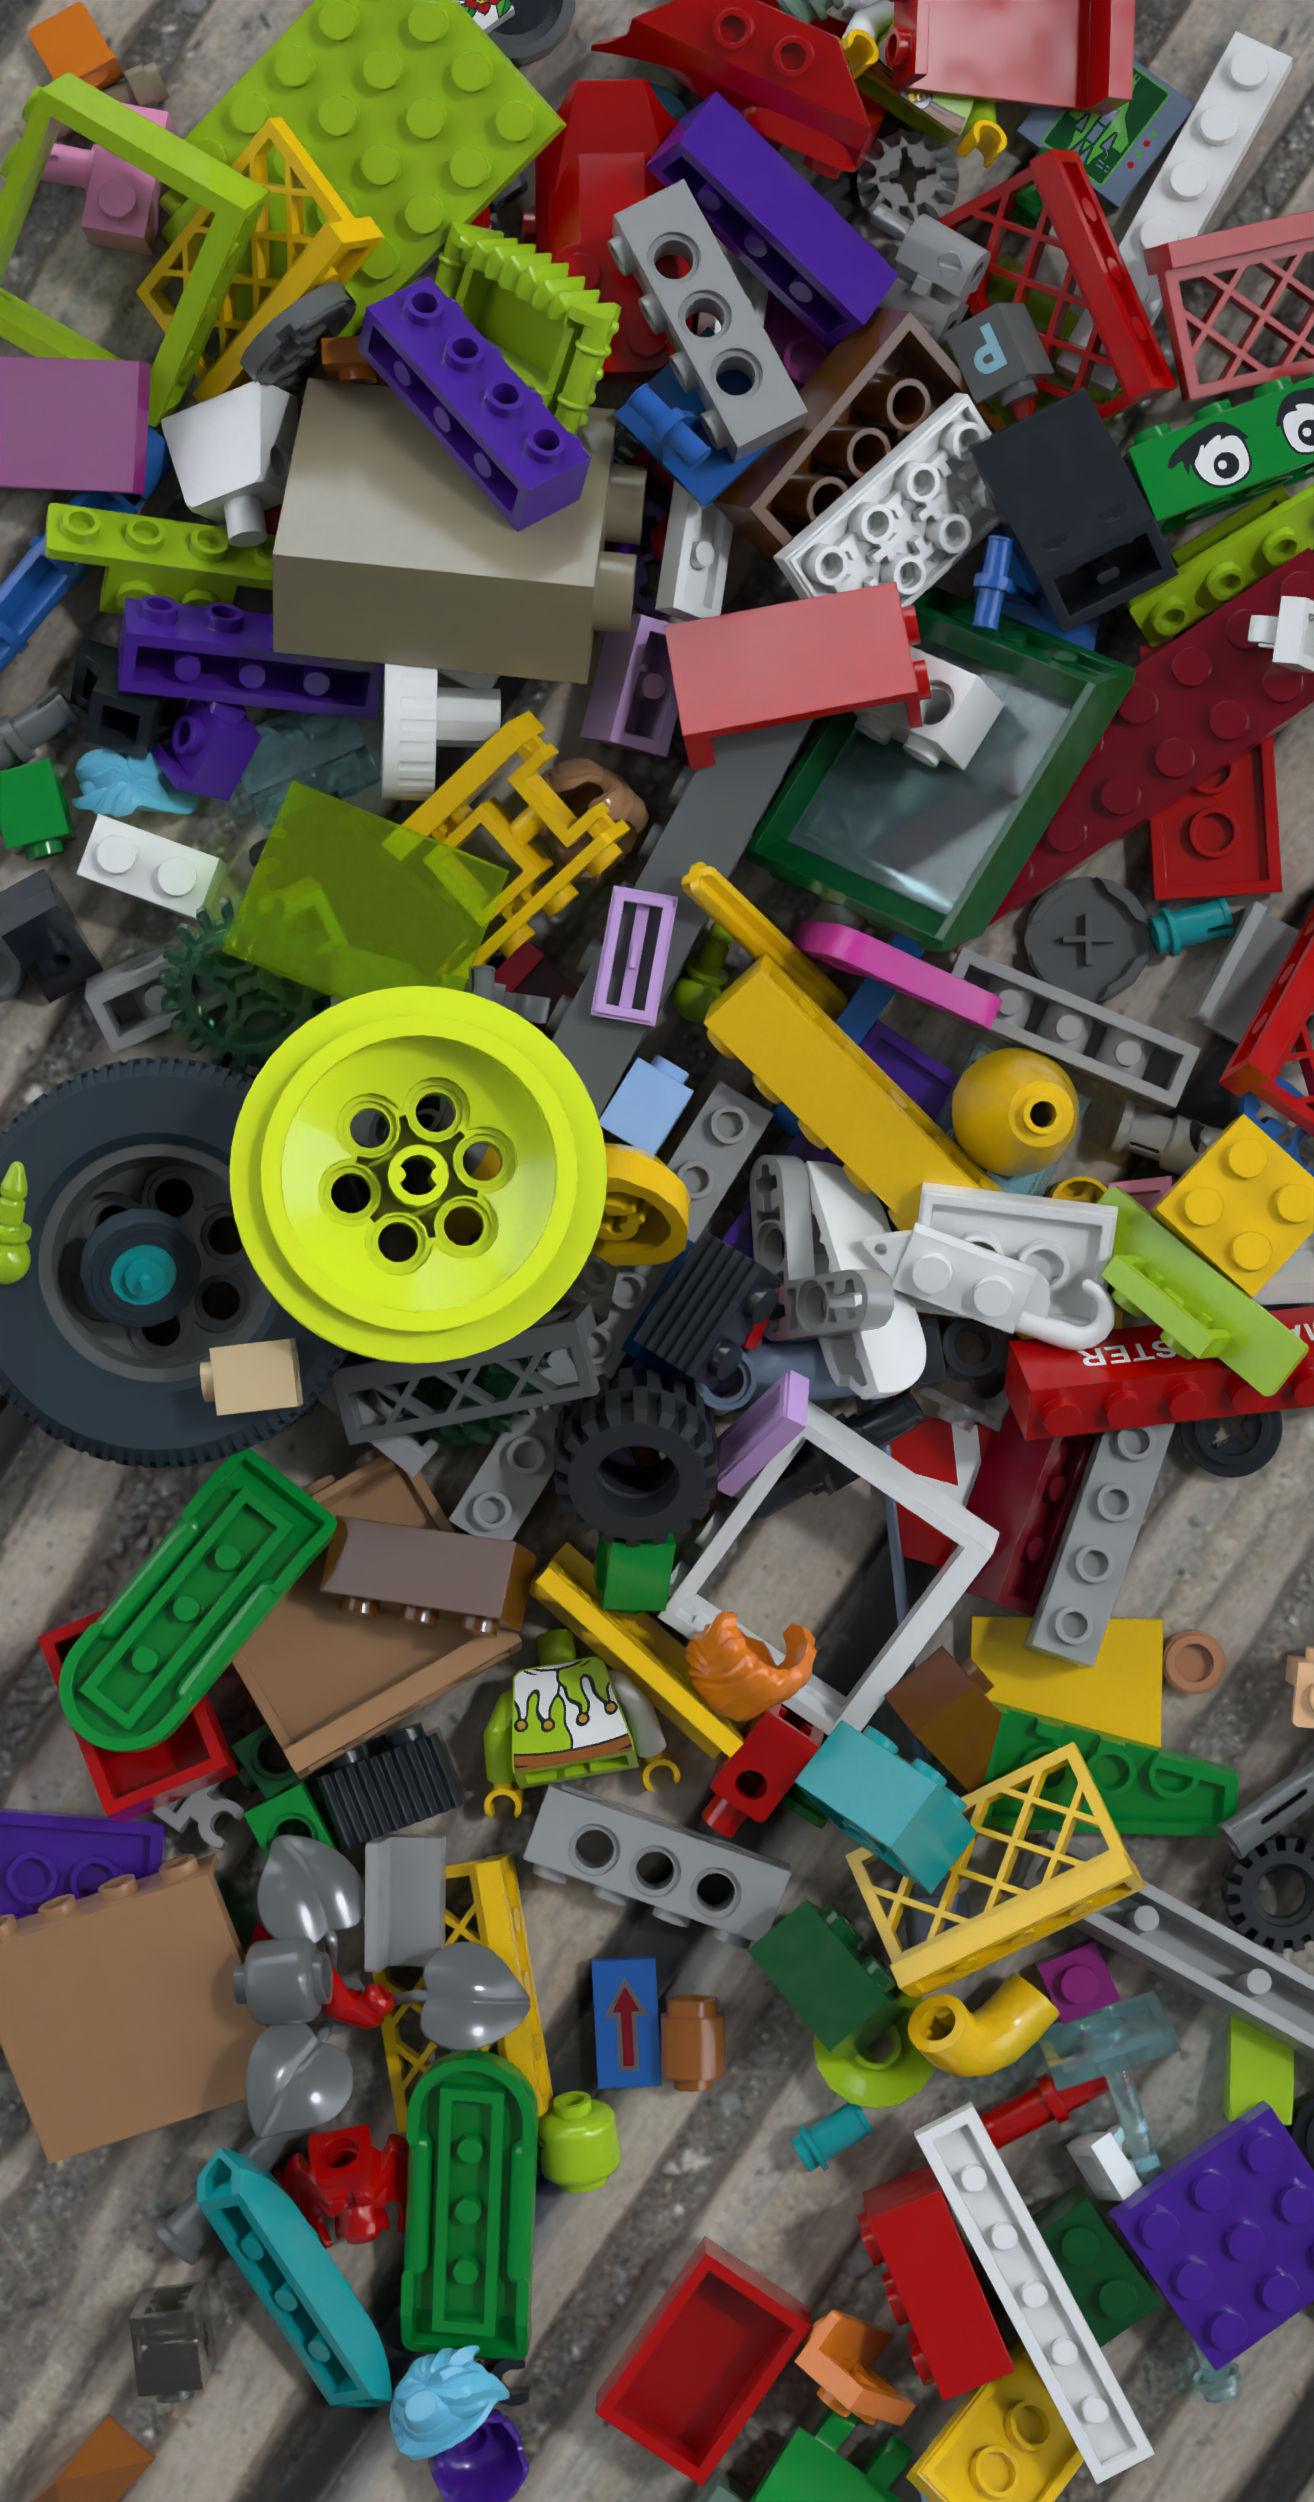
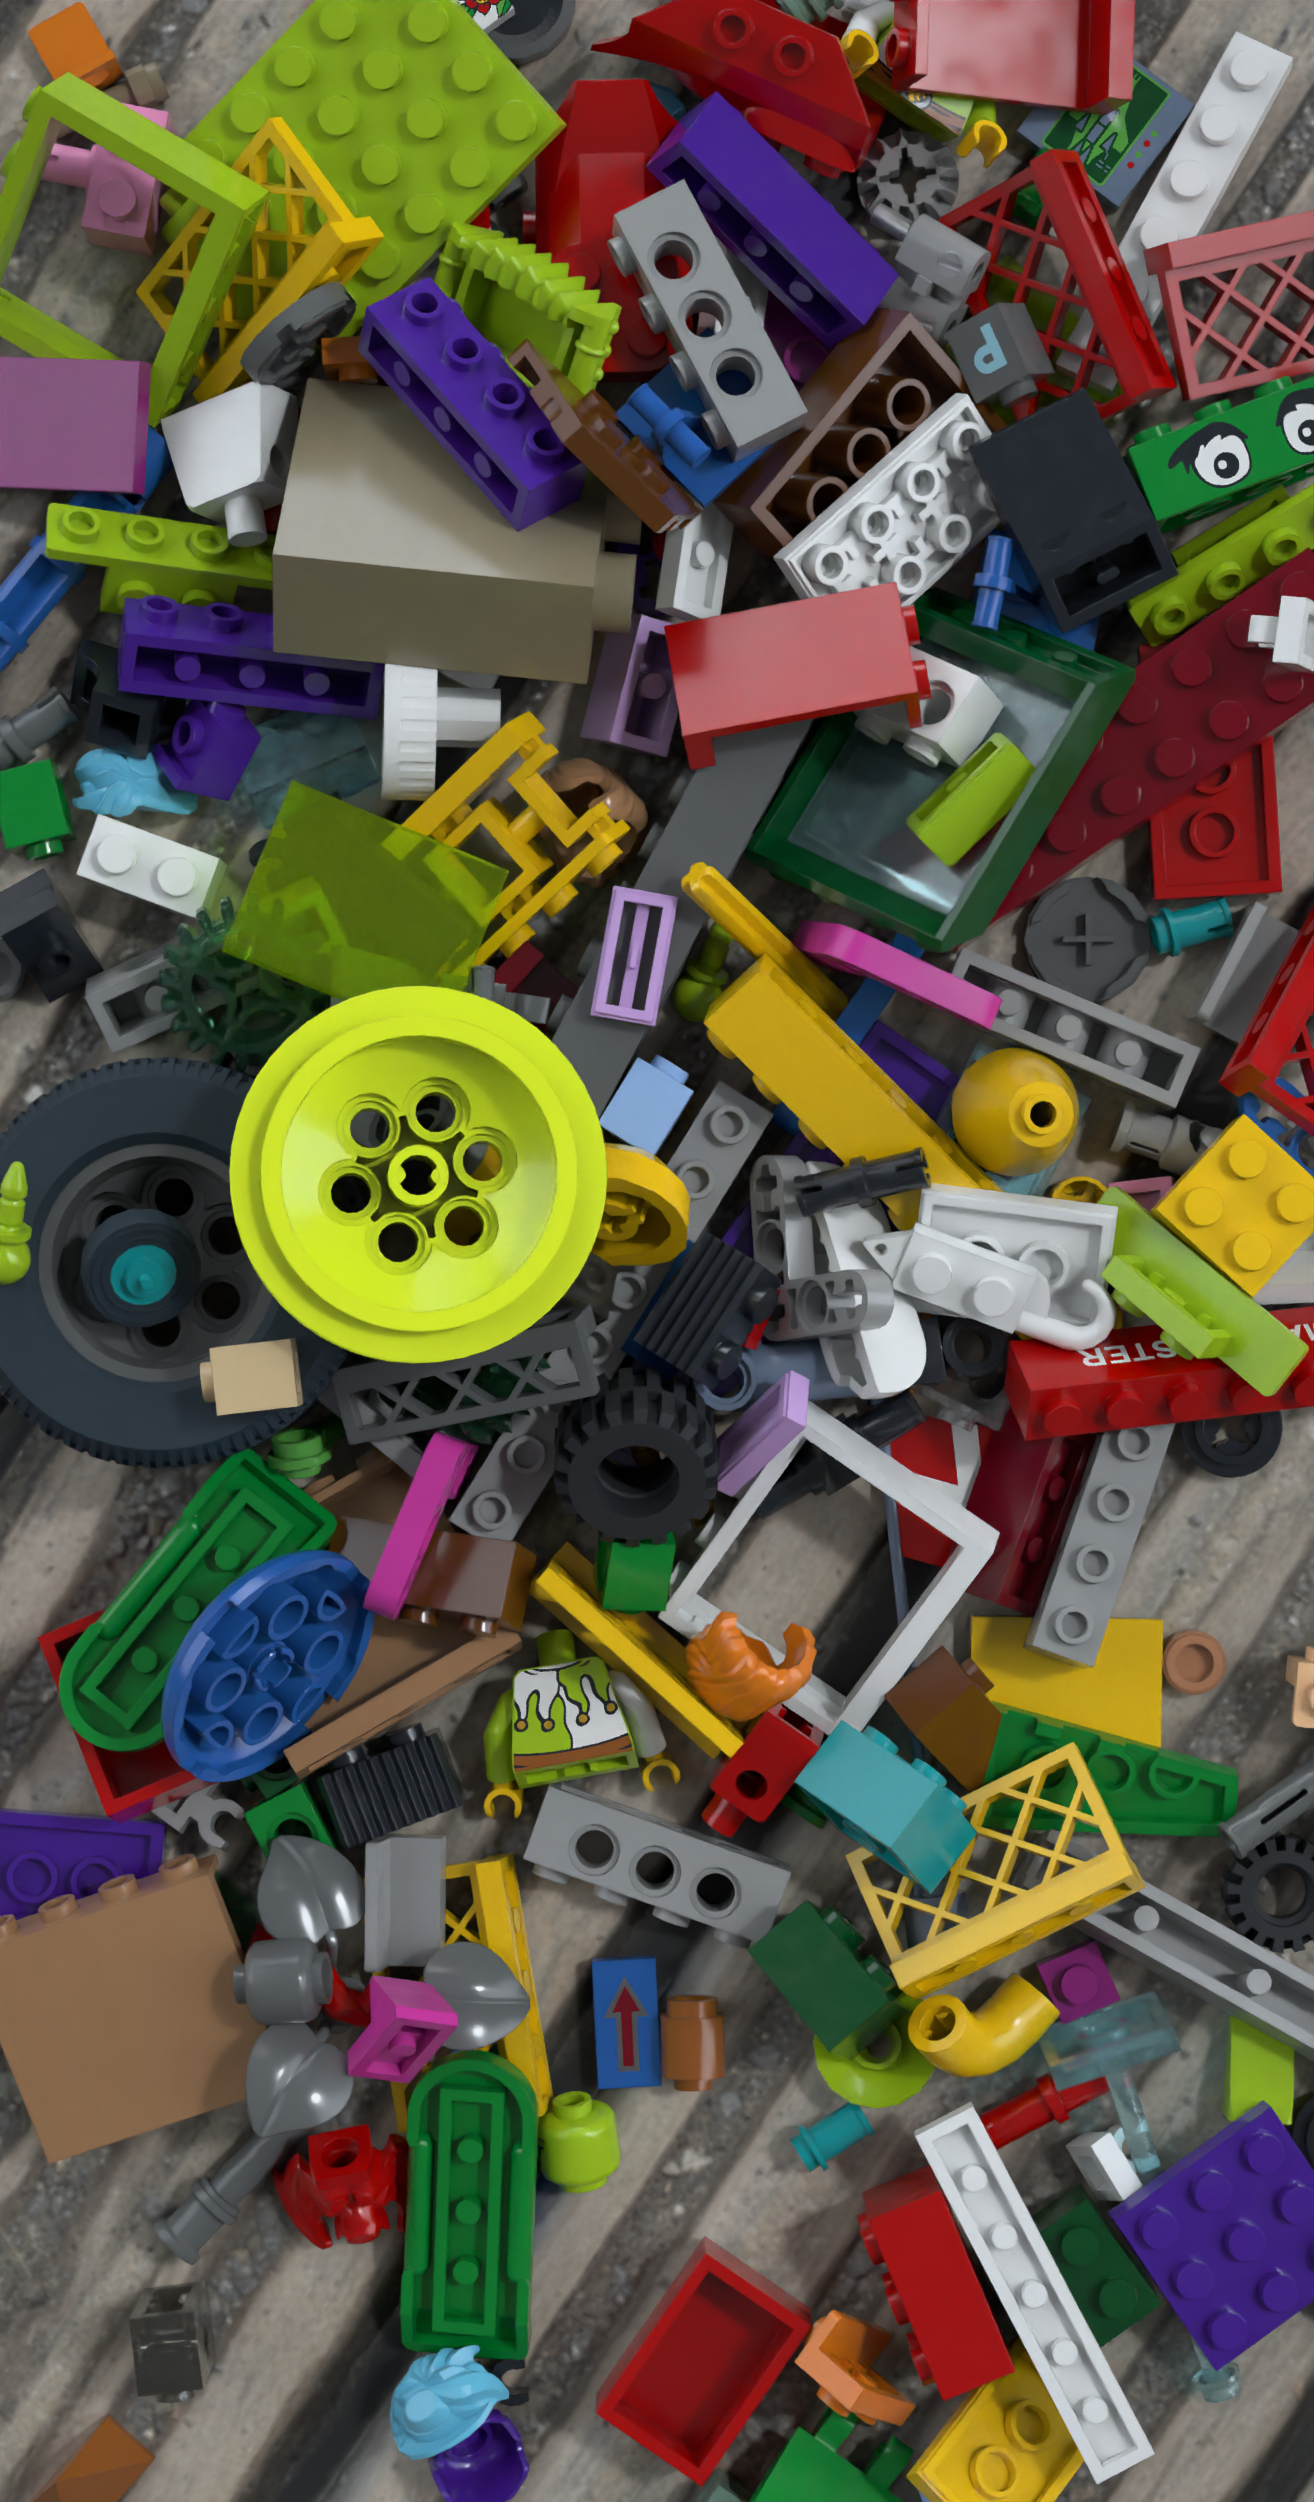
teal brick [197,2147,392,2408] -> none
none -> blue brick [161,1549,375,1782]
none -> bright green plate [267,1413,346,1479]
none -> dark pink slope [347,1976,458,2084]
none -> dark pink beam [363,1432,481,1621]
none -> reddish brown wing [507,338,702,533]
none -> black pin [794,1147,931,1217]
none -> lime slope [906,732,1036,866]

